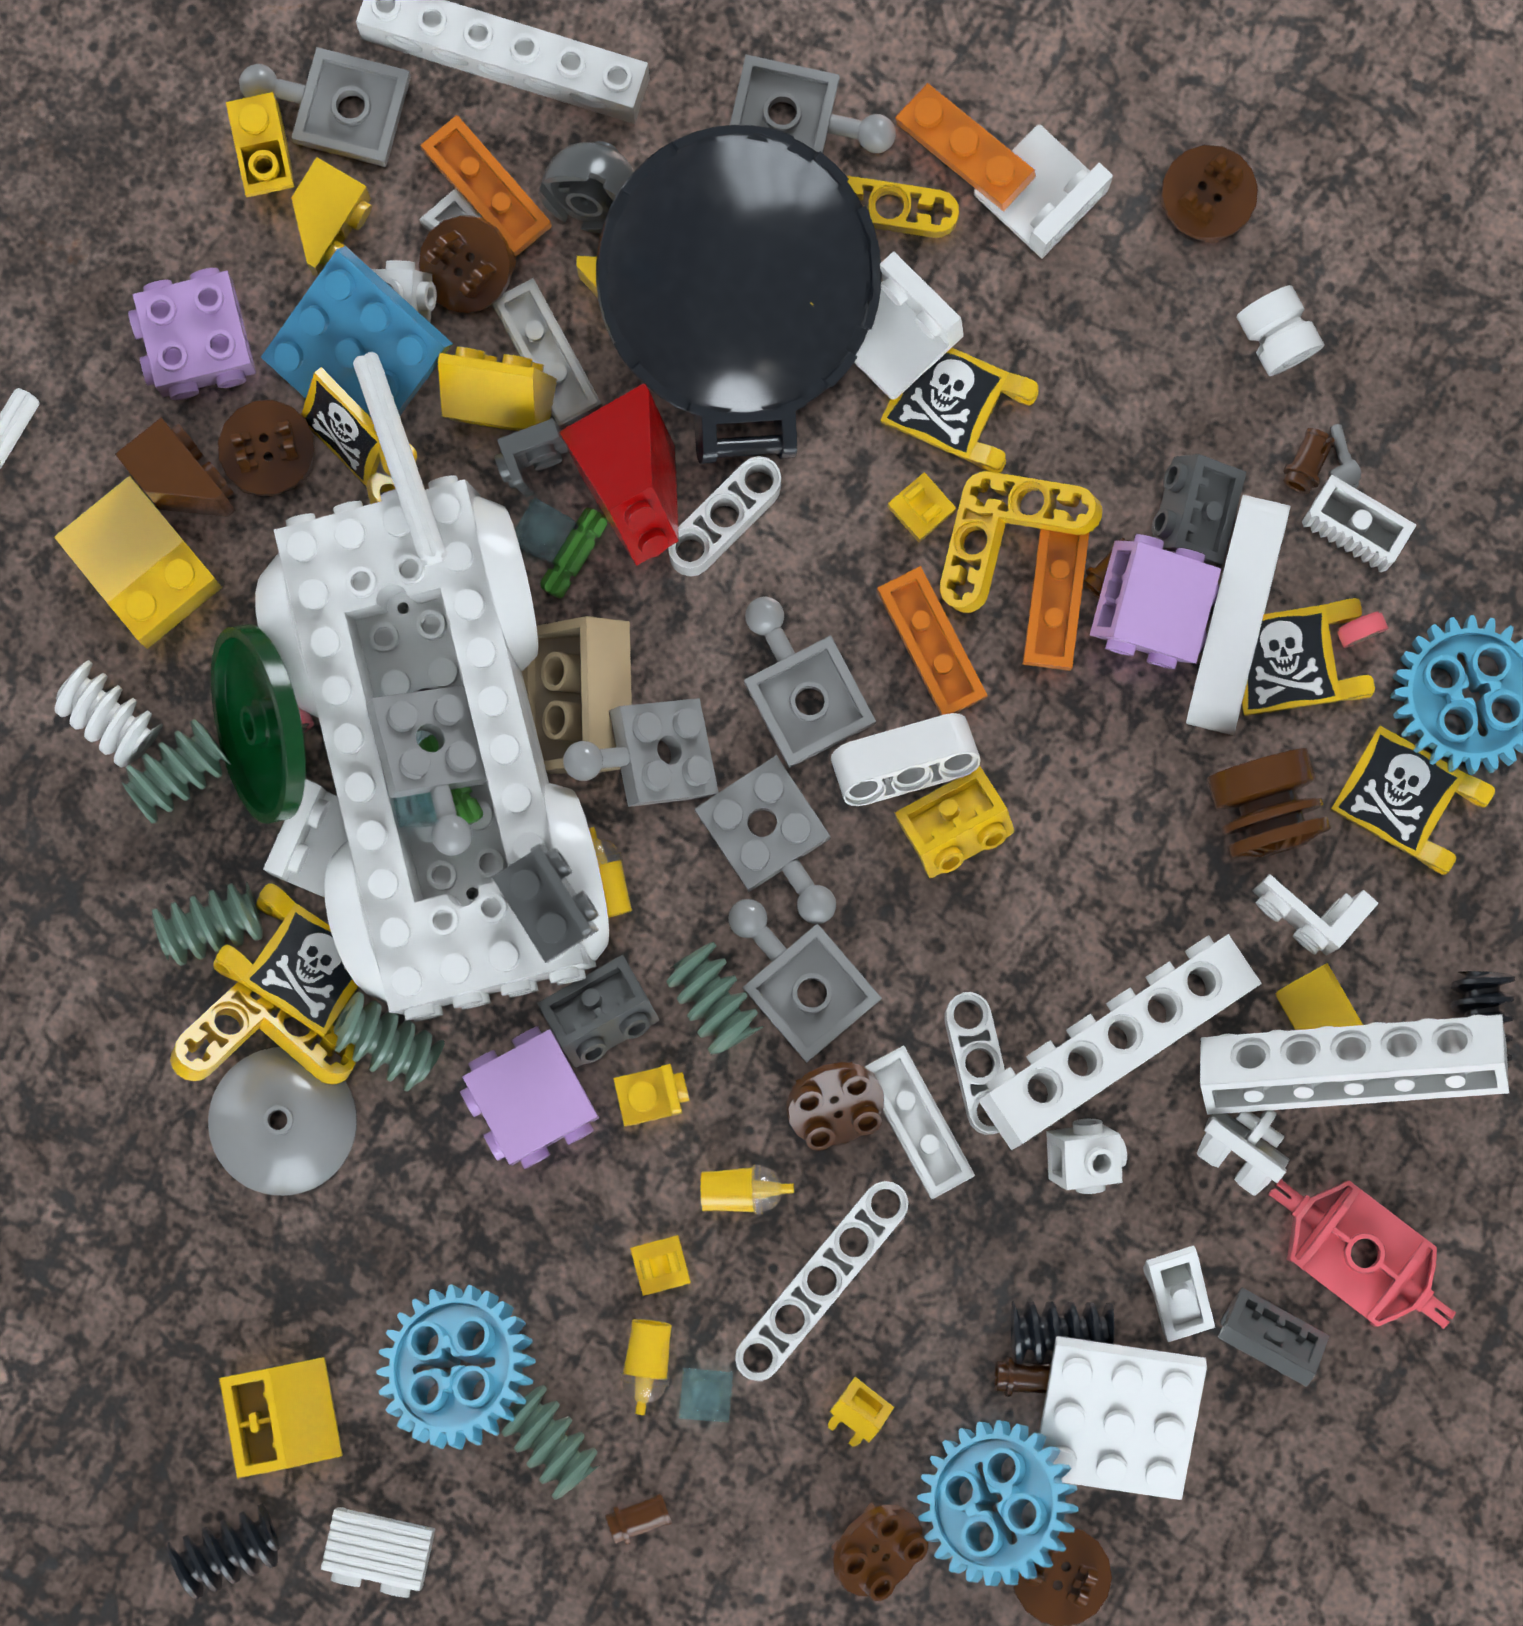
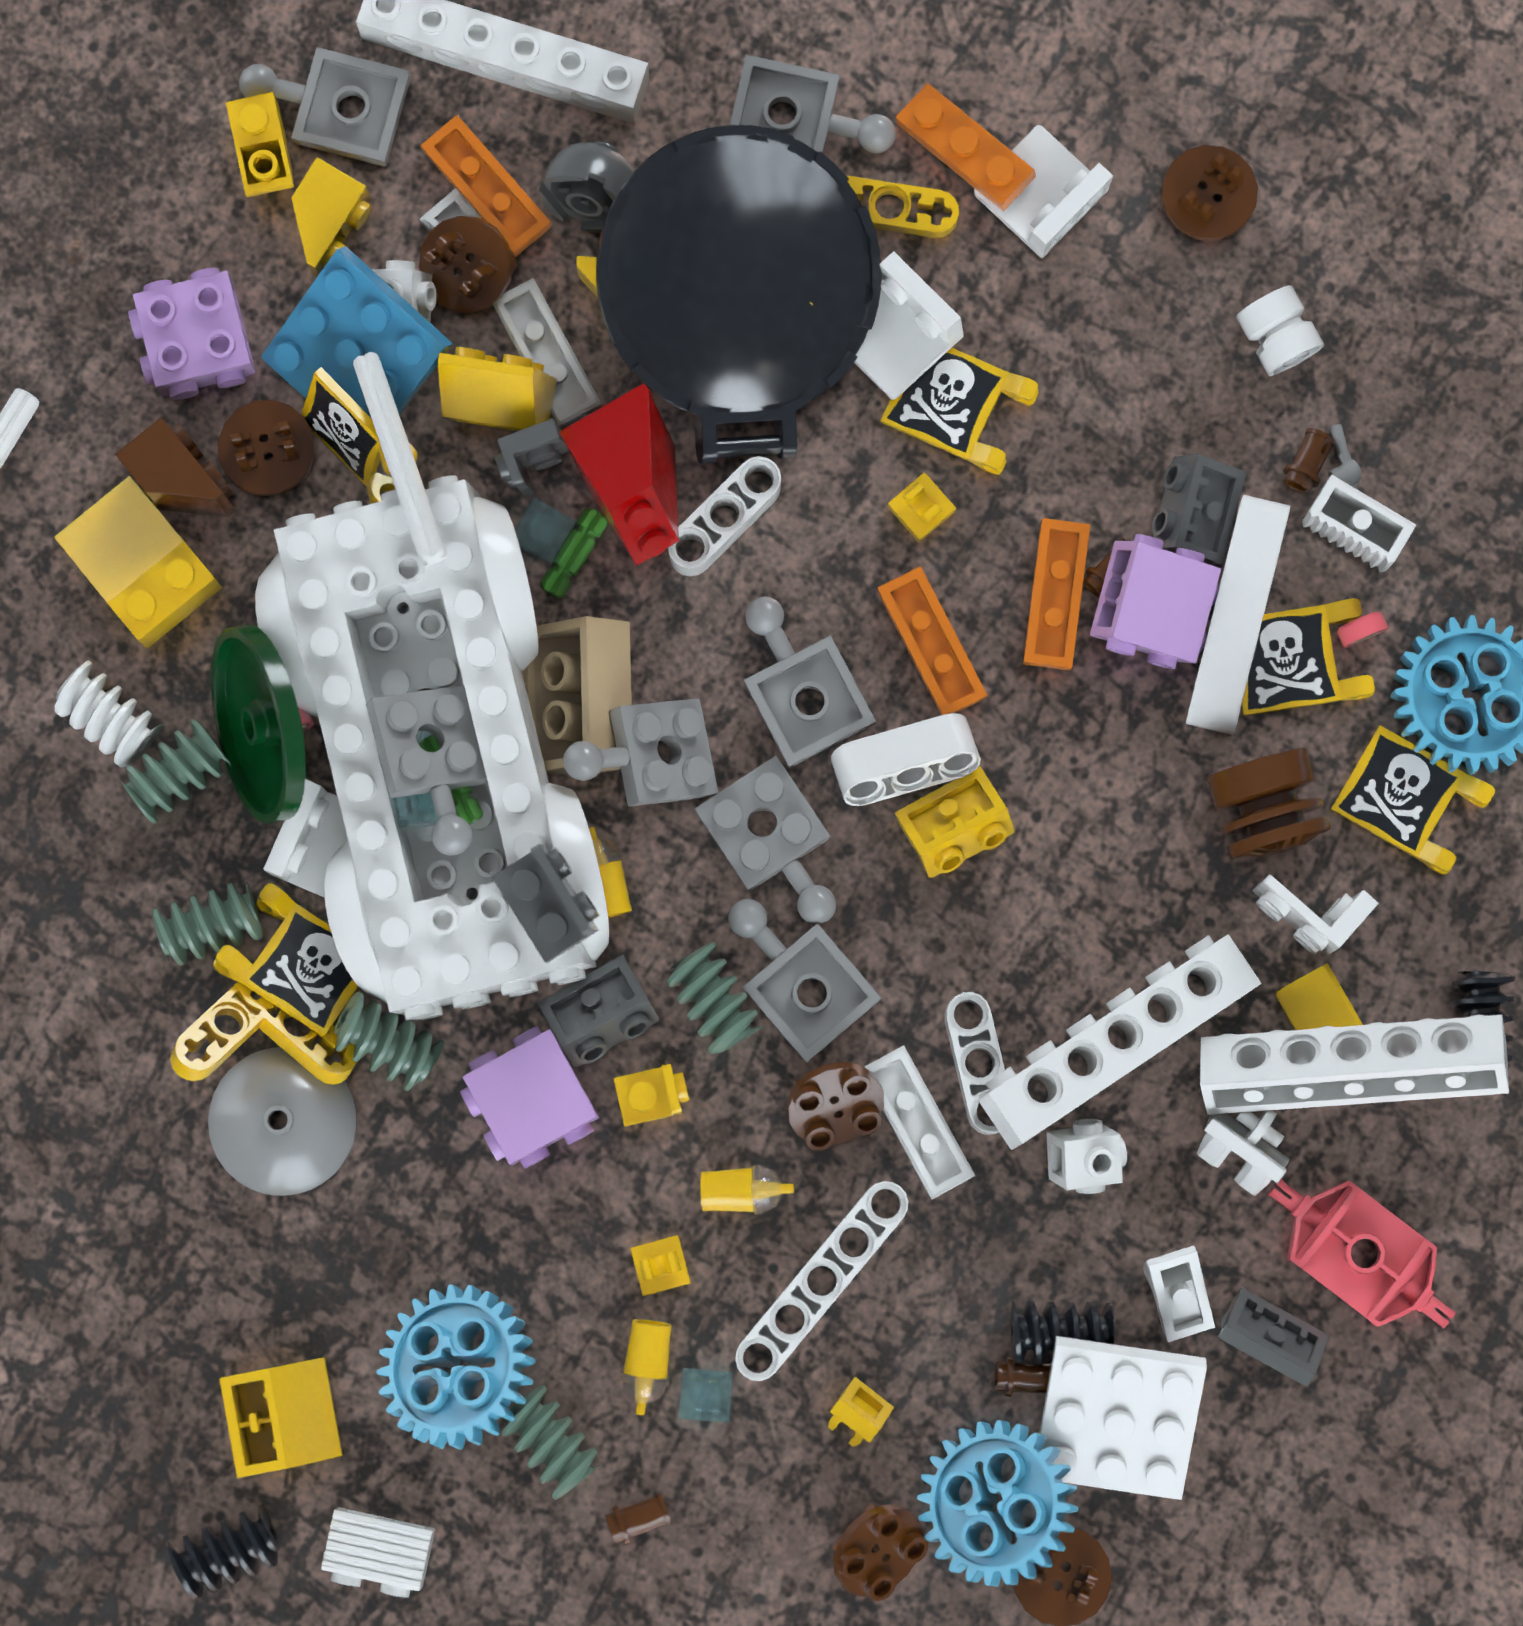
yellow beam [940,471,1102,613] -> none

